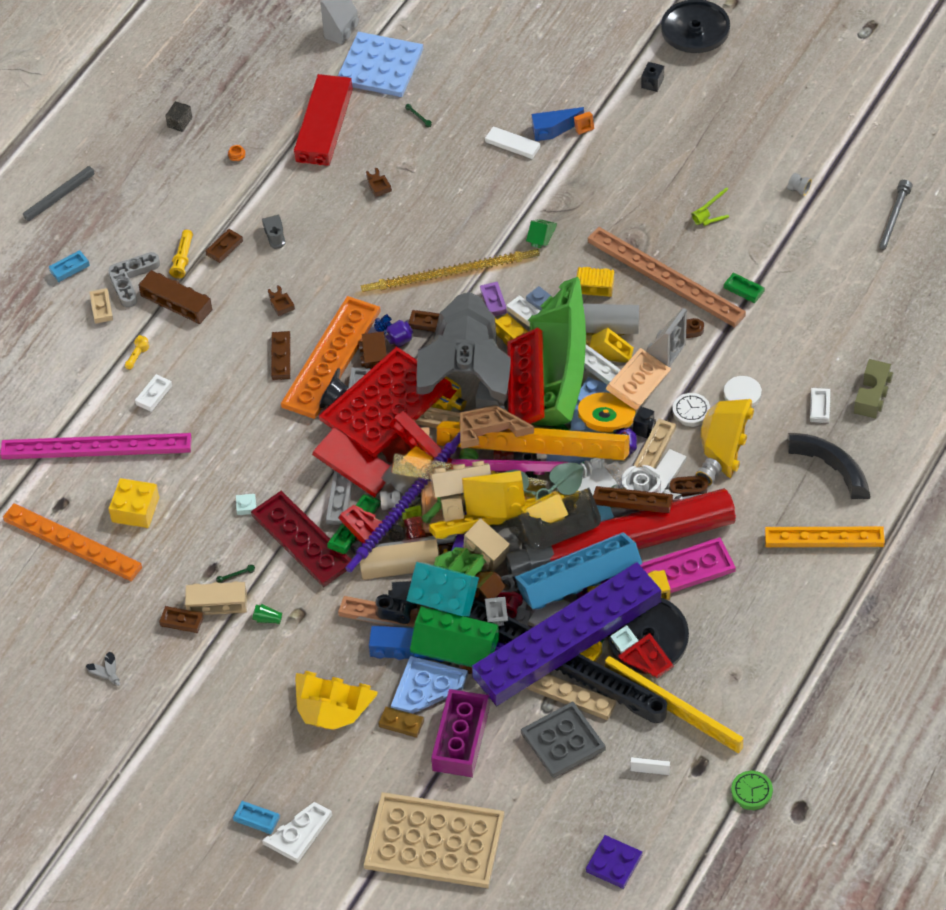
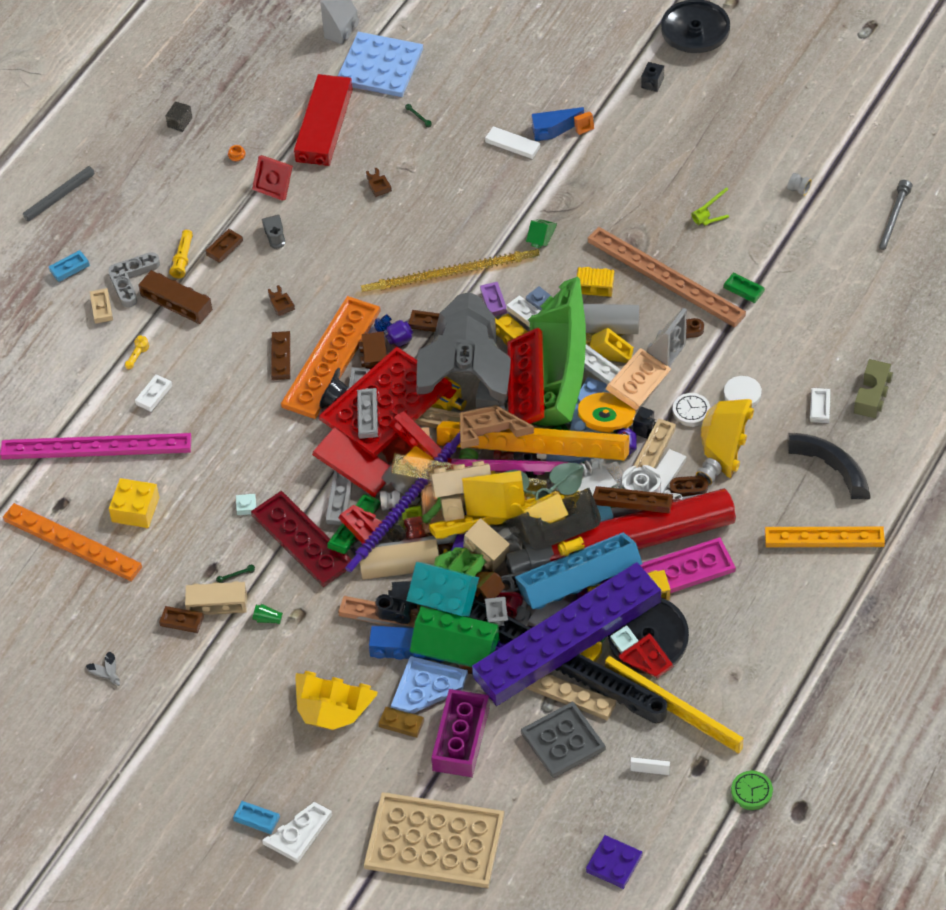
none -> red tile [252,155,293,201]
none -> light grey tile [357,388,378,439]
none -> yellow pin [558,537,585,557]

